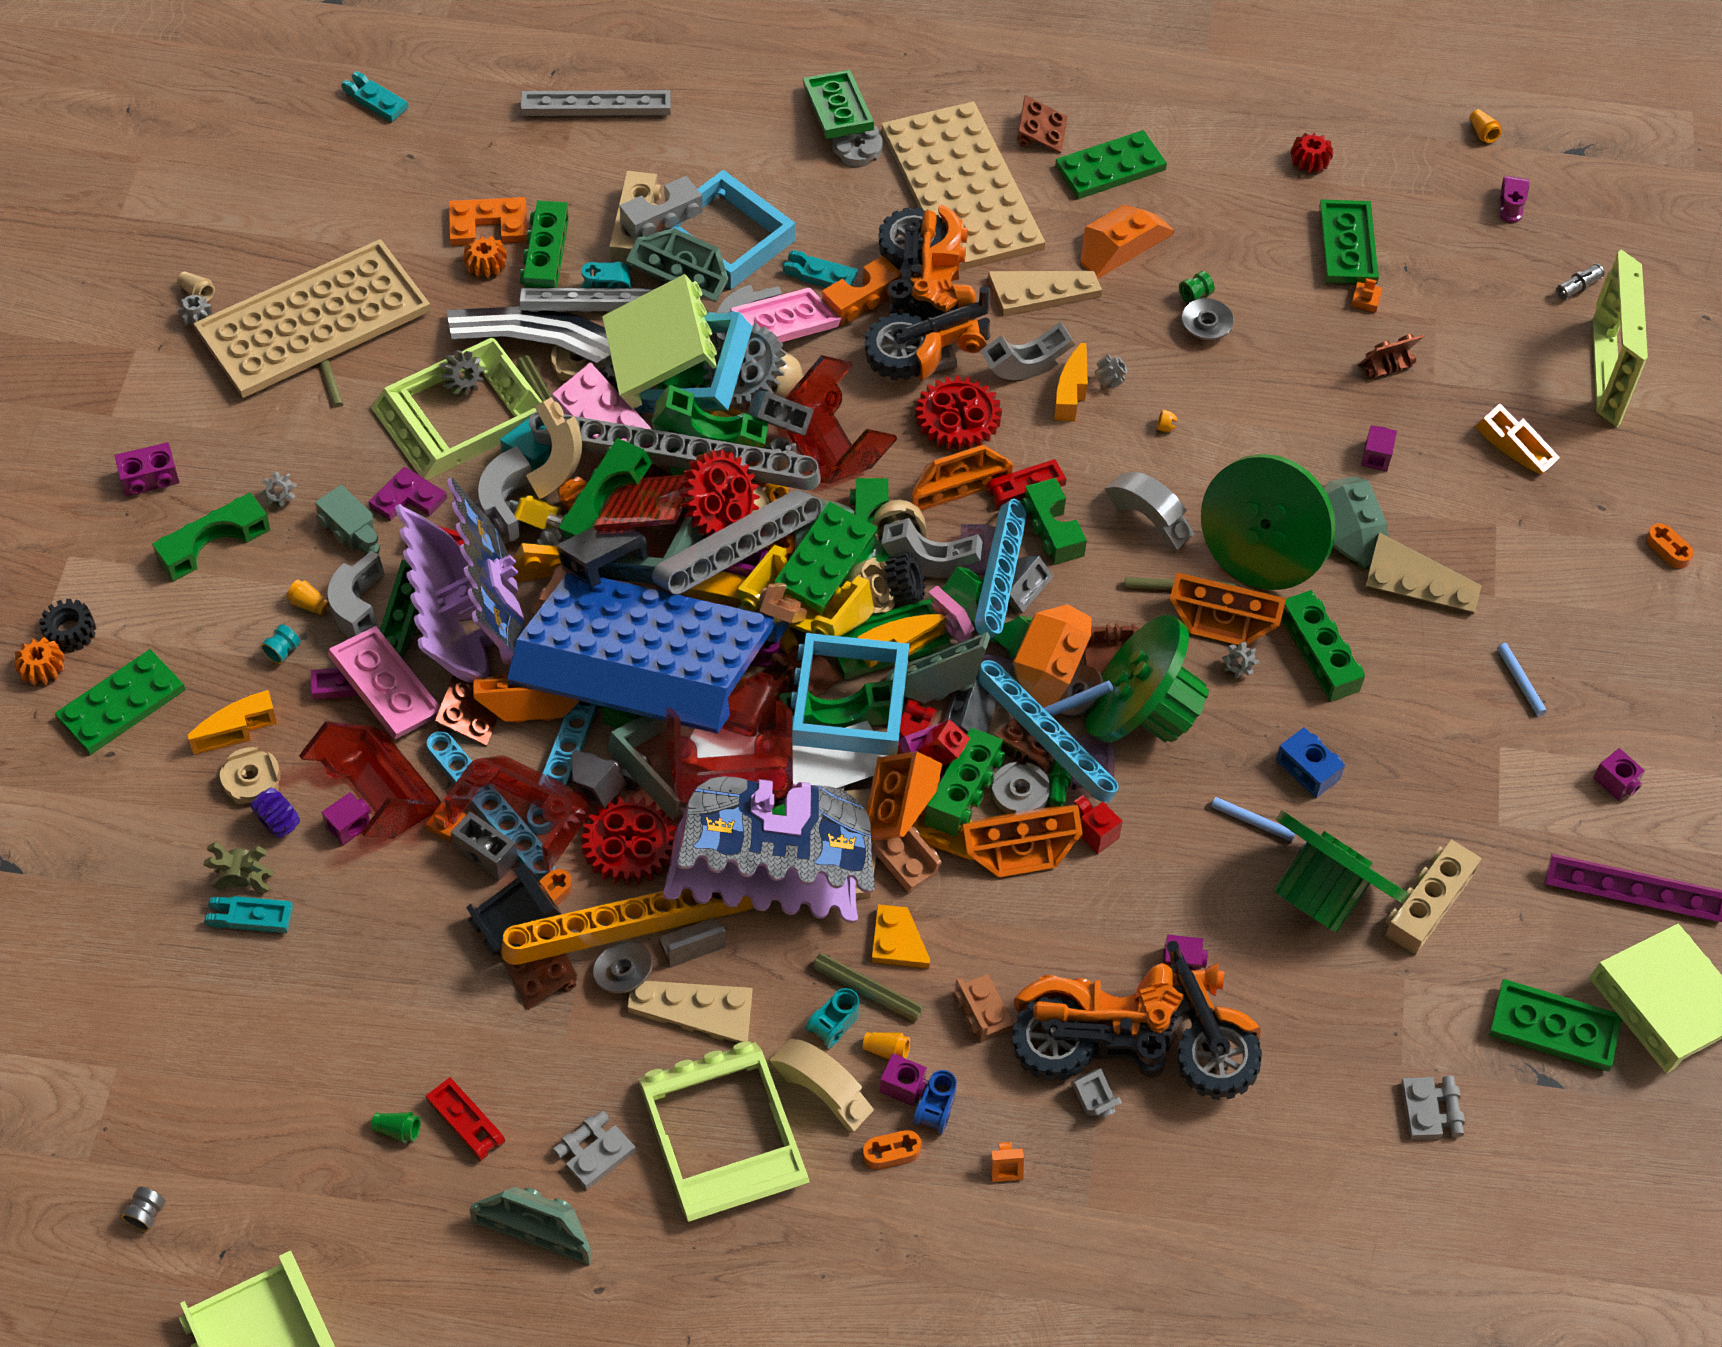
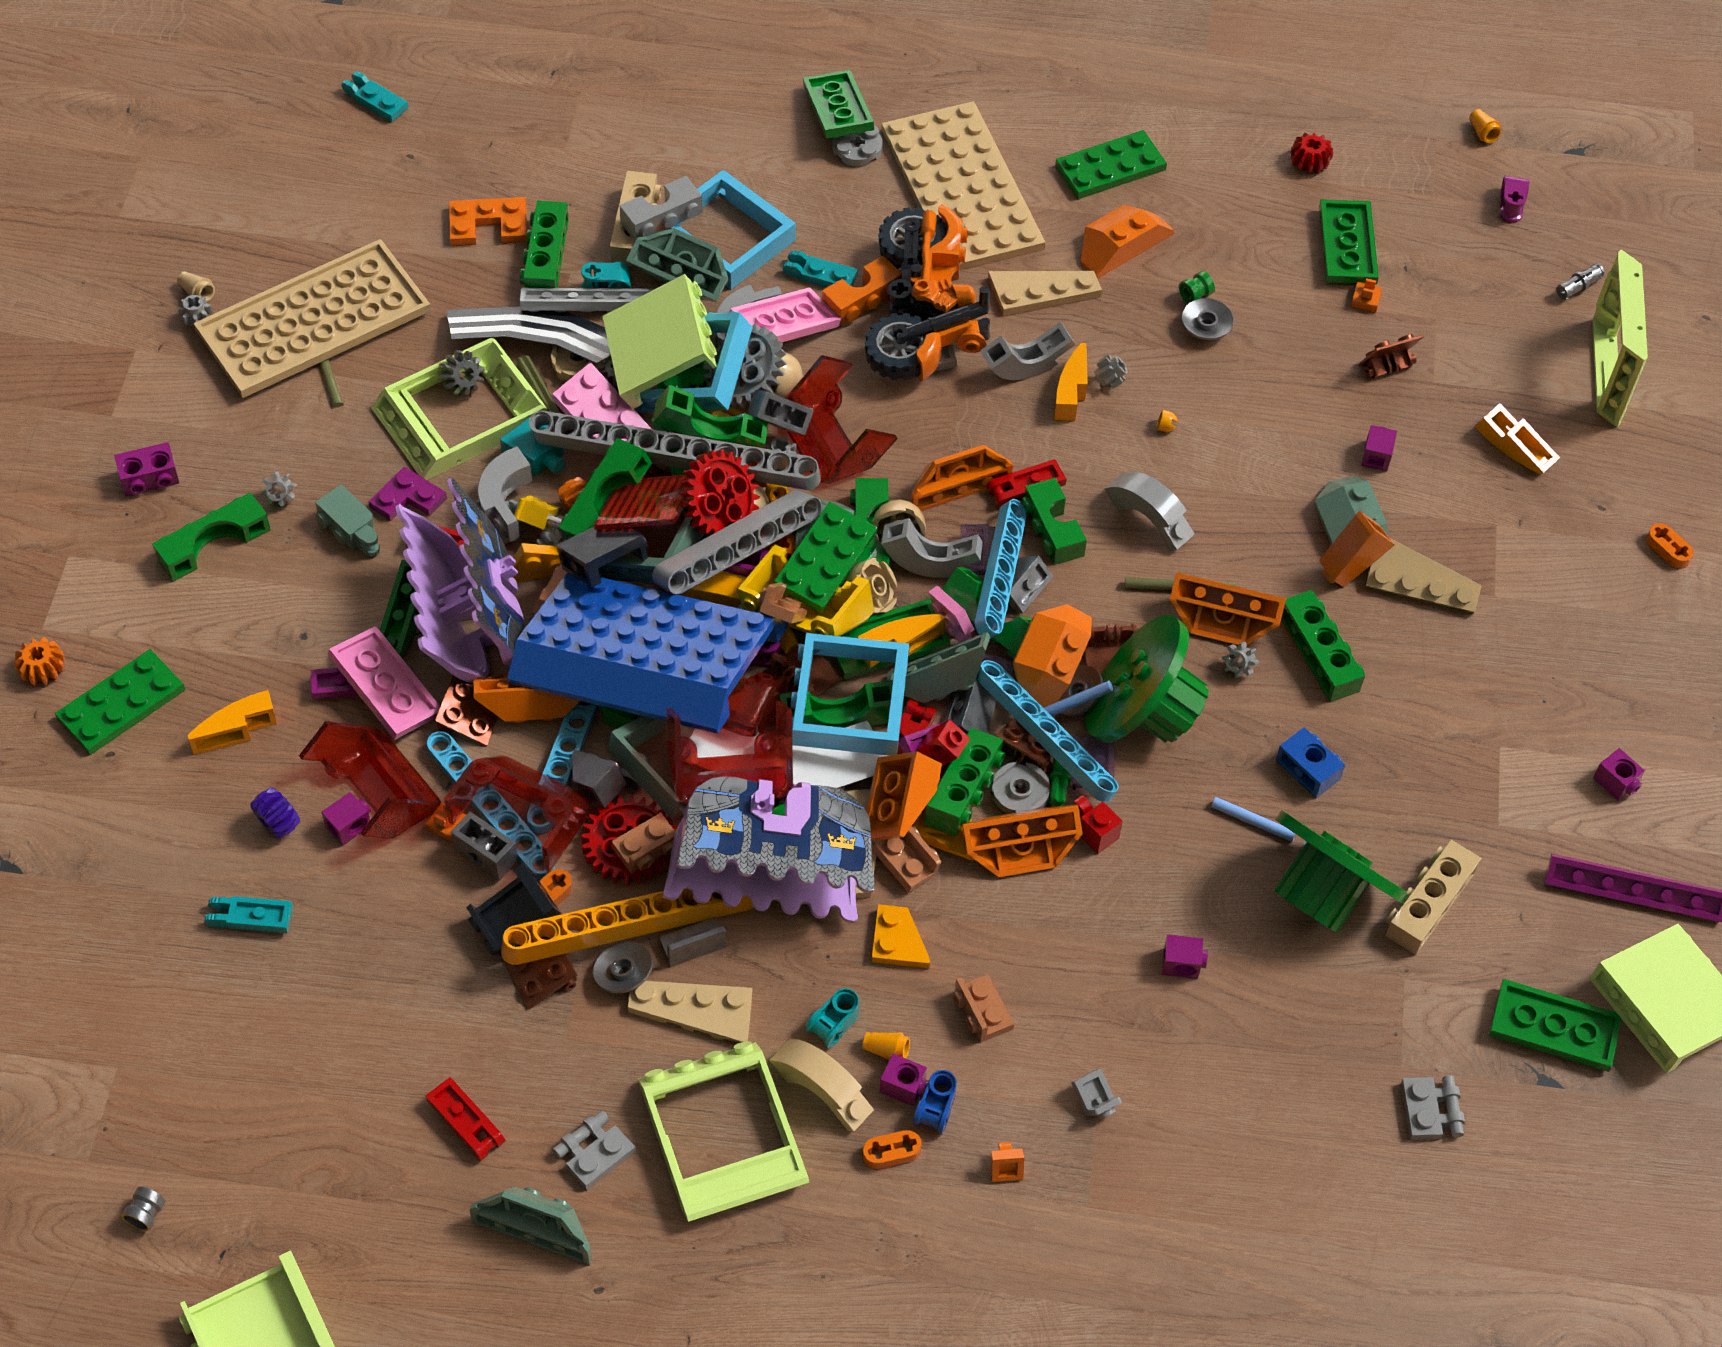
black tyre [39,599,96,653] -> none
olive pin [203,842,273,894] -> none
tan plate [220,747,281,805] -> none
teal wheel [260,624,301,664] -> none
light orange cone [286,579,330,616] -> none
light grey arch [327,551,385,638] -> none
green cone [371,1112,421,1143] -> none
orange gear [463,235,507,279] -> none
light grey plate [521,90,671,116] -> none
tan arch [526,397,582,499] -> none
olive axle [813,953,923,1022] -> none
black tyre [884,552,926,606] -> none
red gear [915,375,1002,451] -> none
piece [1013,941,1262,1100] -> none
copper hinge [1017,95,1068,153] -> none
green piece [1201,454,1336,590] -> none
light blue bar [1497,643,1547,716] -> none
none -> nougat bracket [611,813,677,874]
none -> orange slope [1319,511,1395,587]

